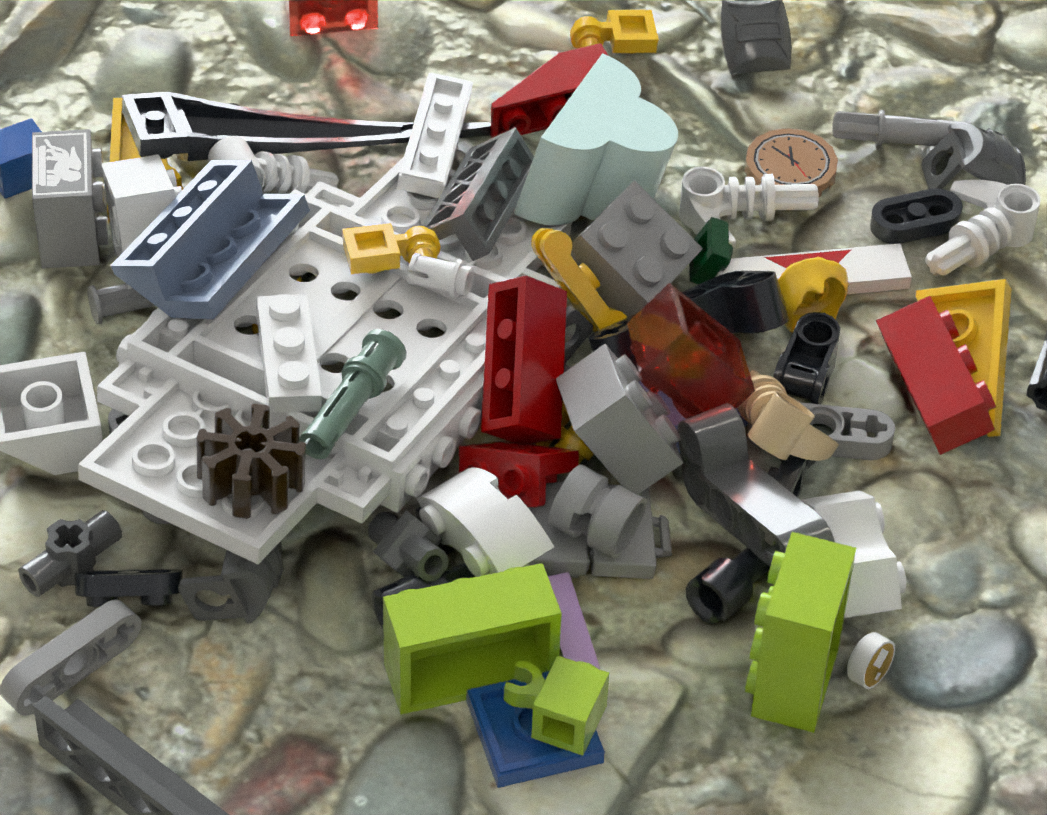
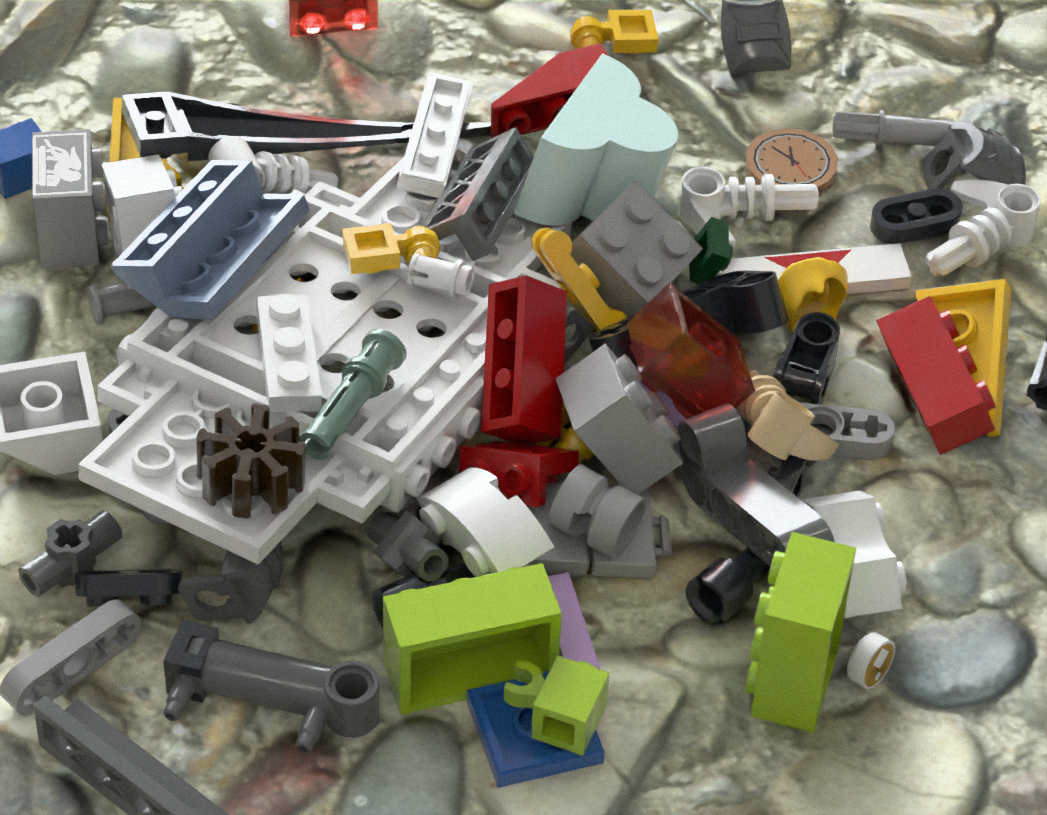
none -> dark grey piece [163,619,380,753]

